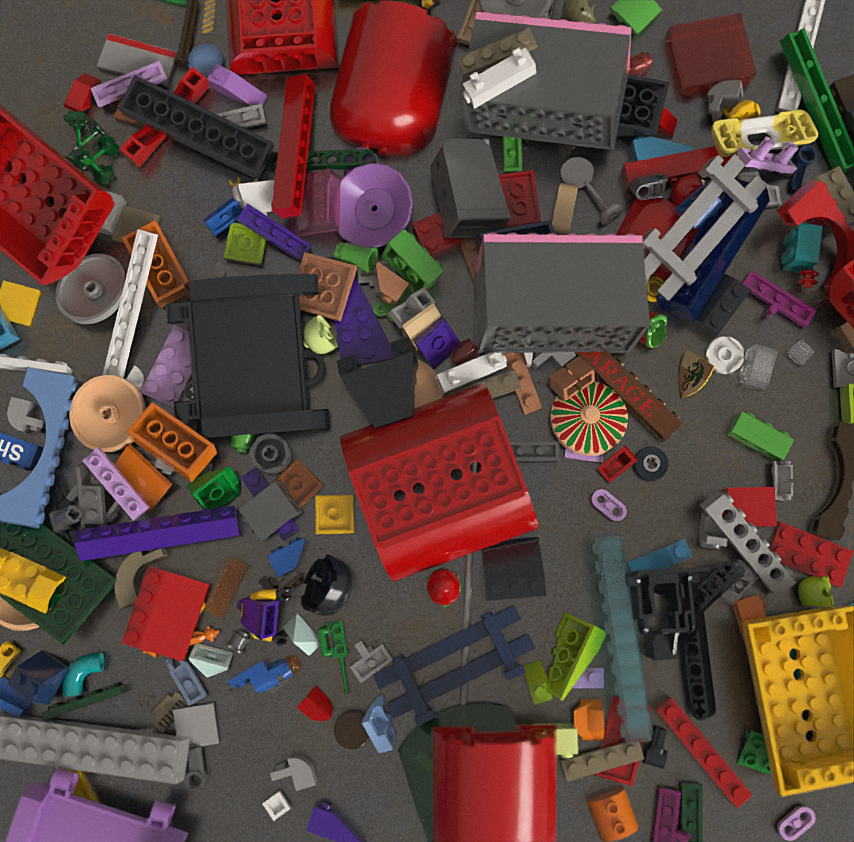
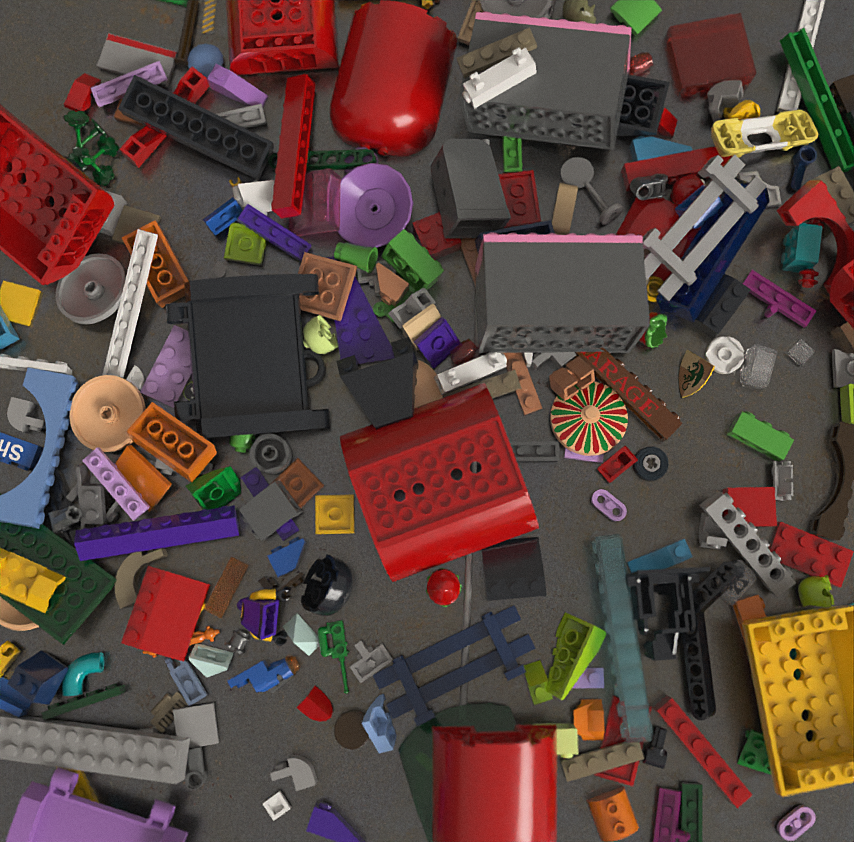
lavender plate [736,137,798,174] -> none

